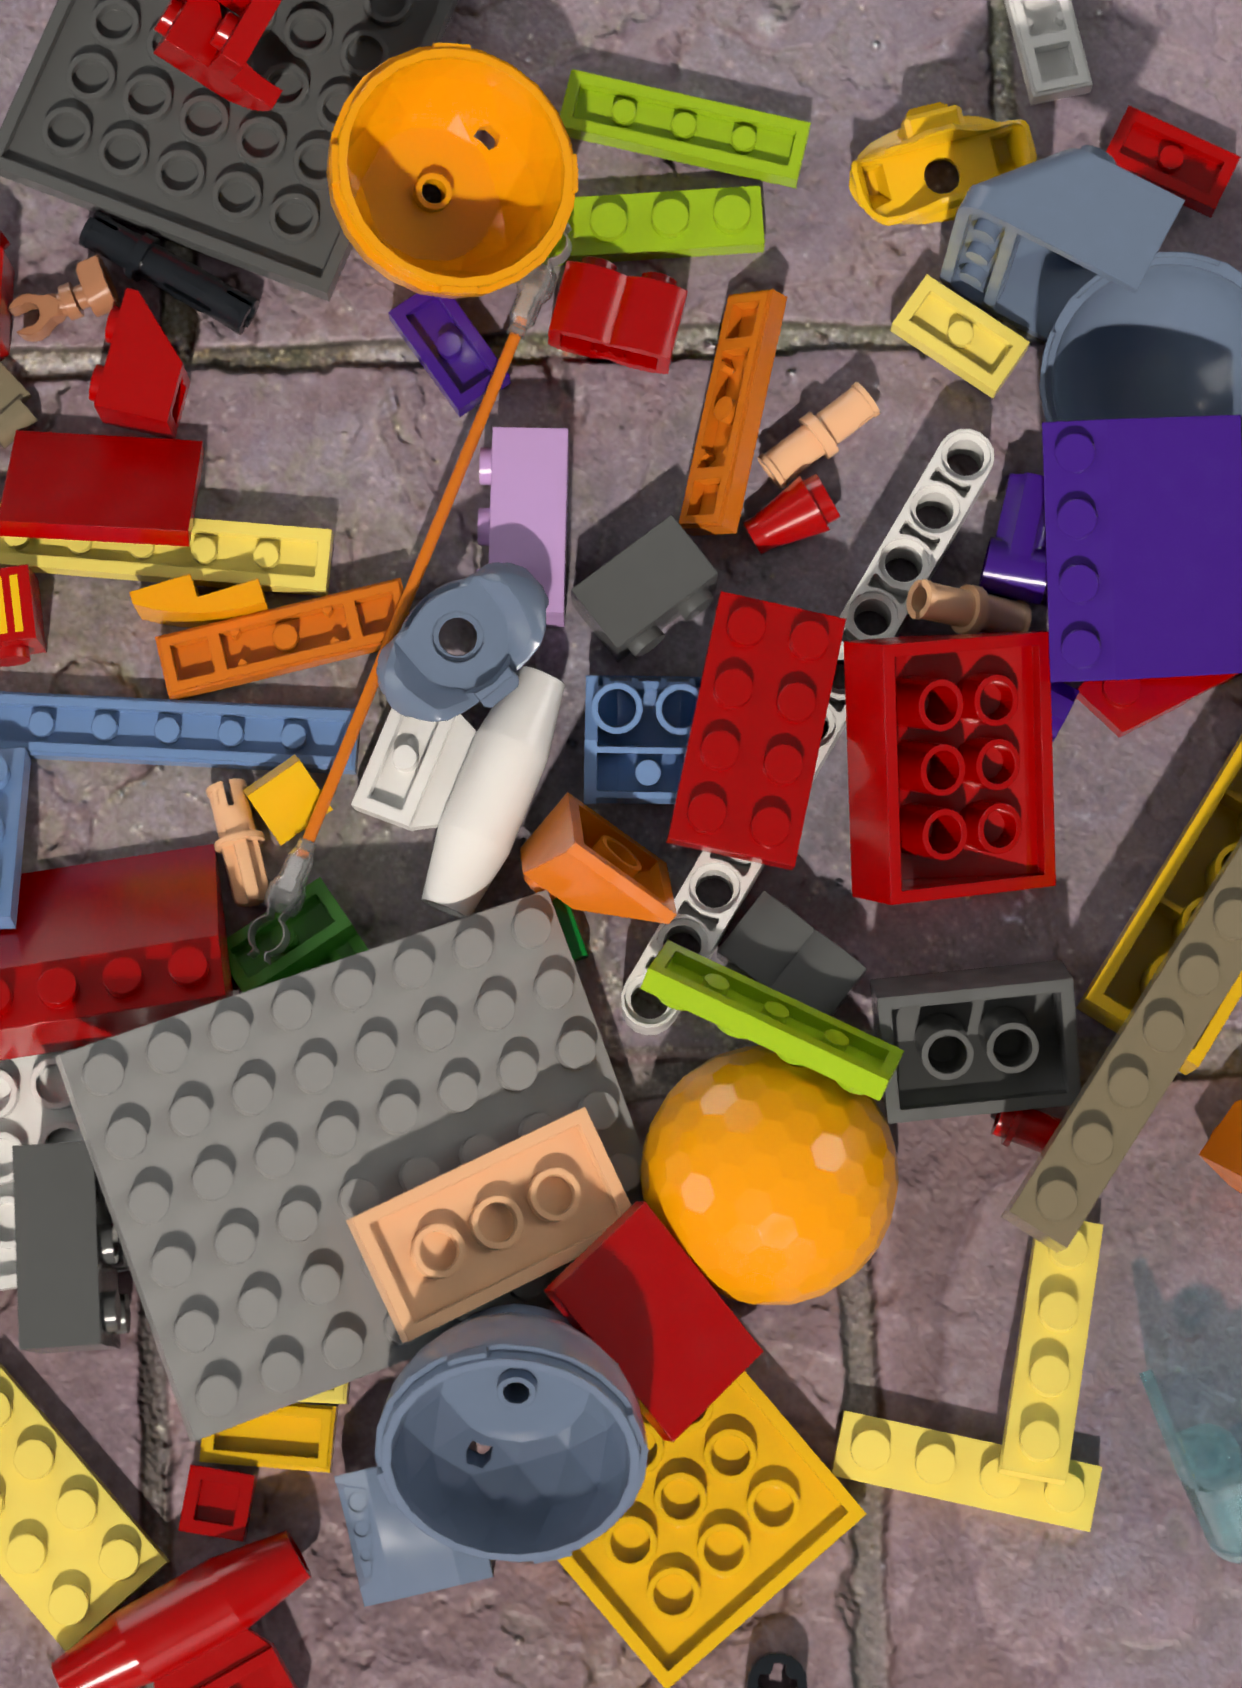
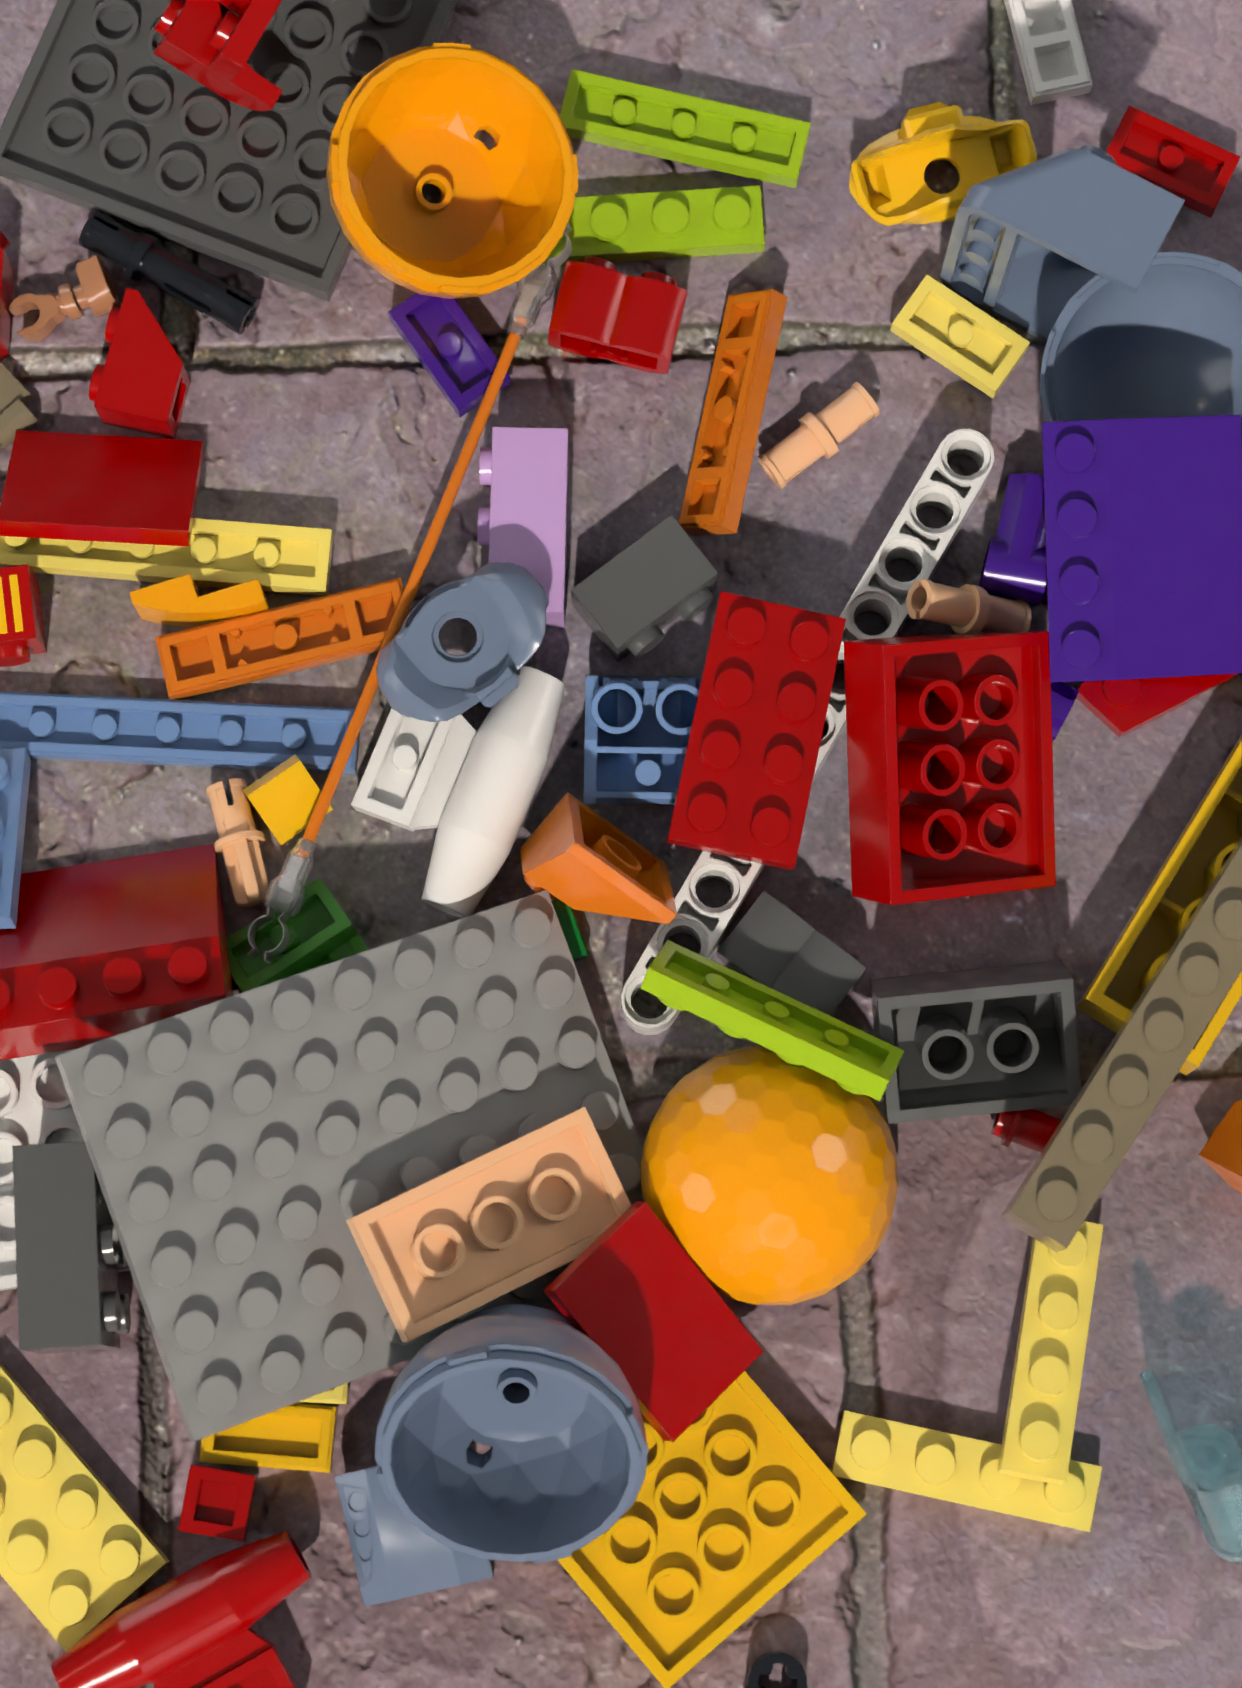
red cone [743,473,841,555] -> none

